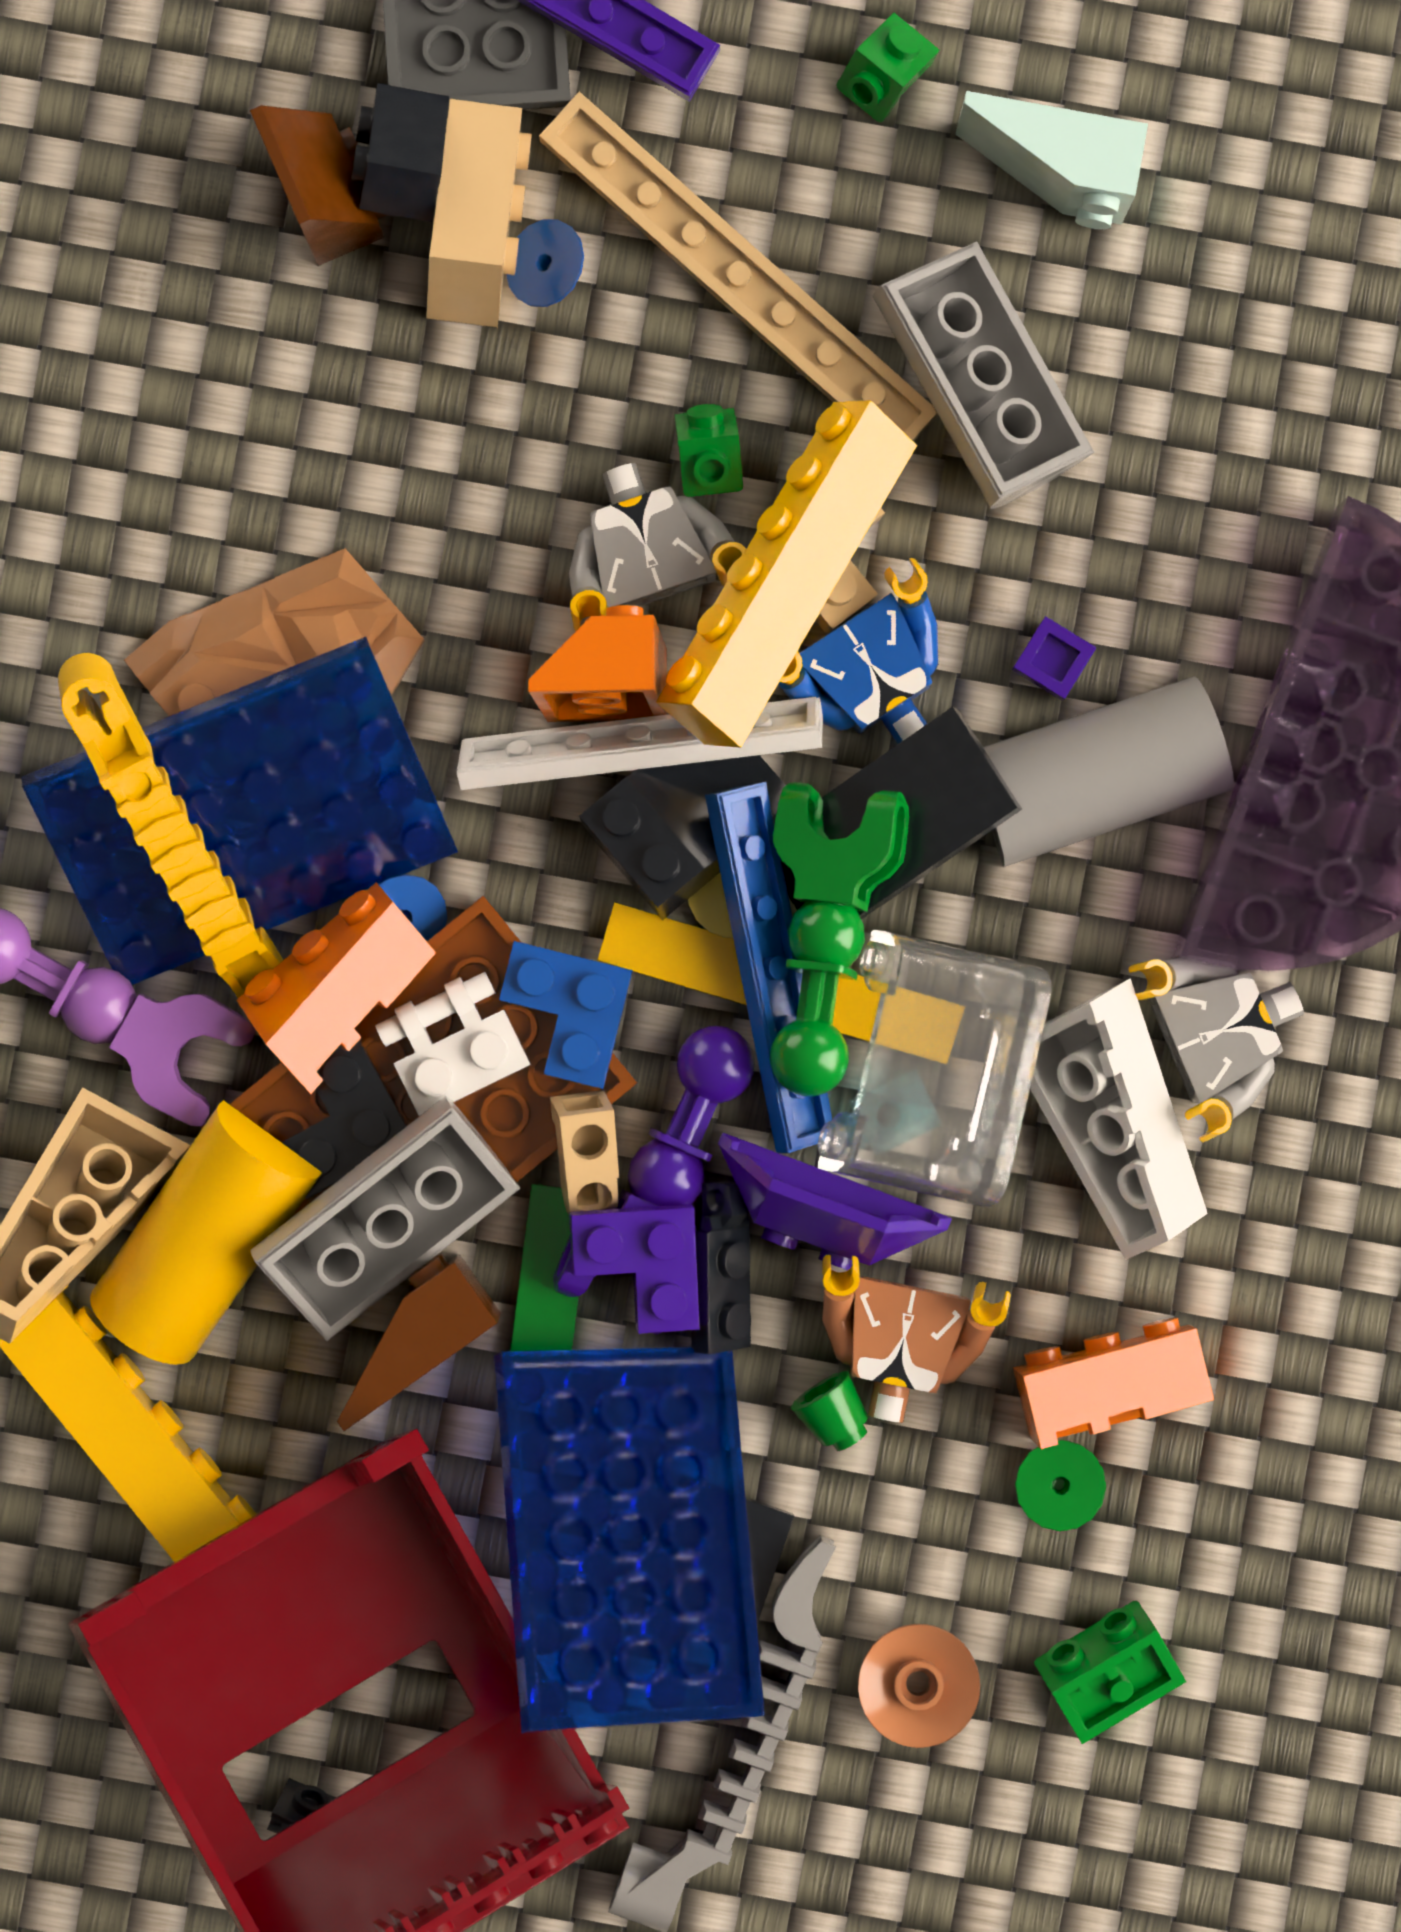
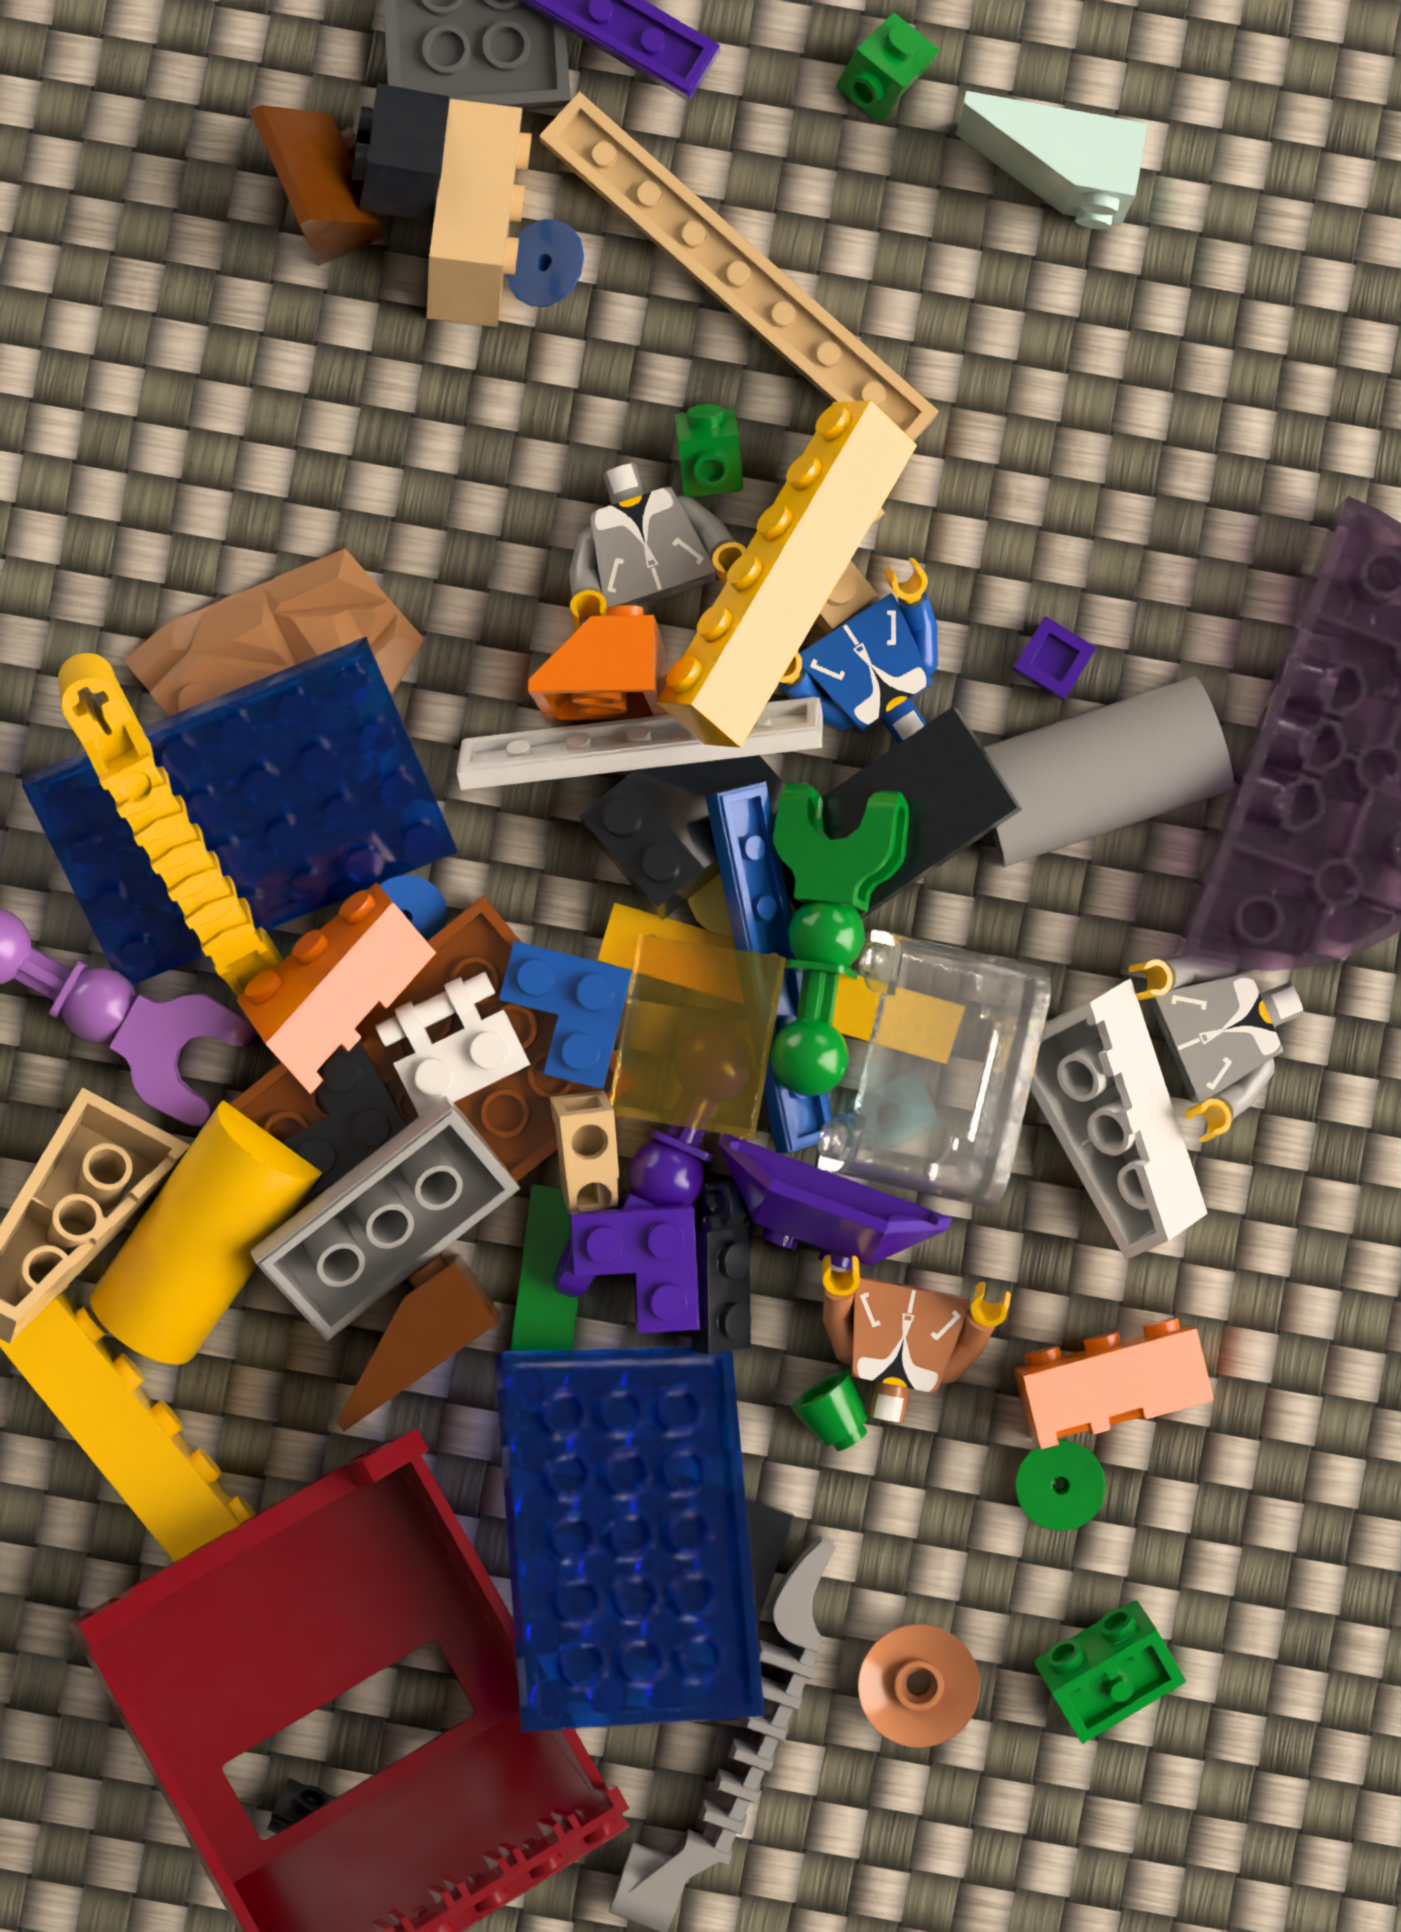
light grey brick [873,242,1094,509] -> none
none -> clear yellow piece [610,934,786,1140]

